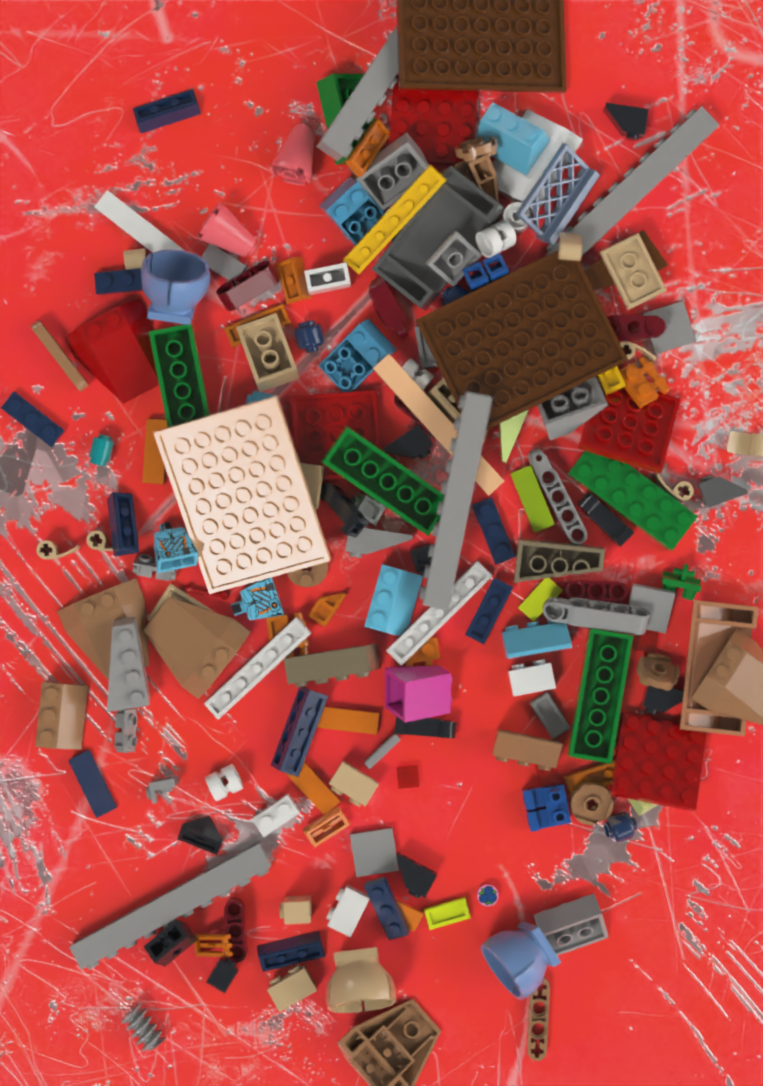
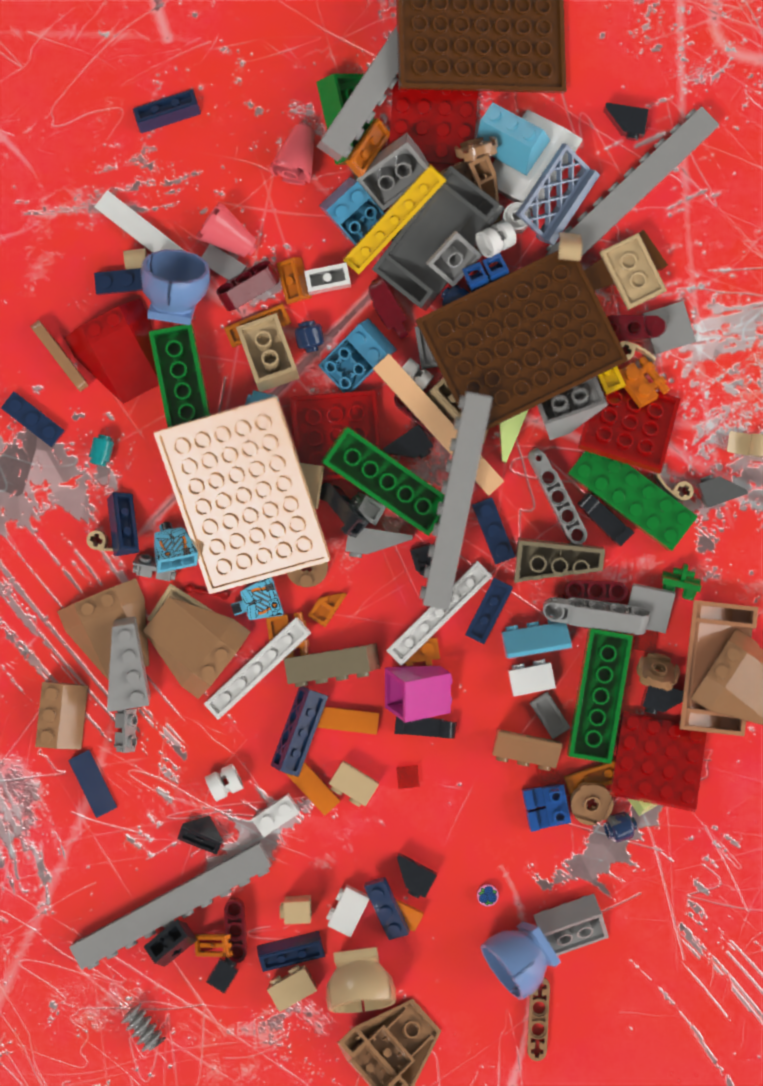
tan panel [36,540,81,560] -> none
orange tile [142,419,168,485] -> none
light grey bracket [146,776,177,804] -> none
orange tile [302,806,351,848] -> none
light grey tile [350,827,399,877] -> none
medium azure slope [364,564,423,636] -> none
light grey tile [365,733,401,769] -> none
neon yellow tile [424,897,471,930] -> none
lime slope [510,465,555,533] -> none
neon yellow tile [518,578,563,622] -> none

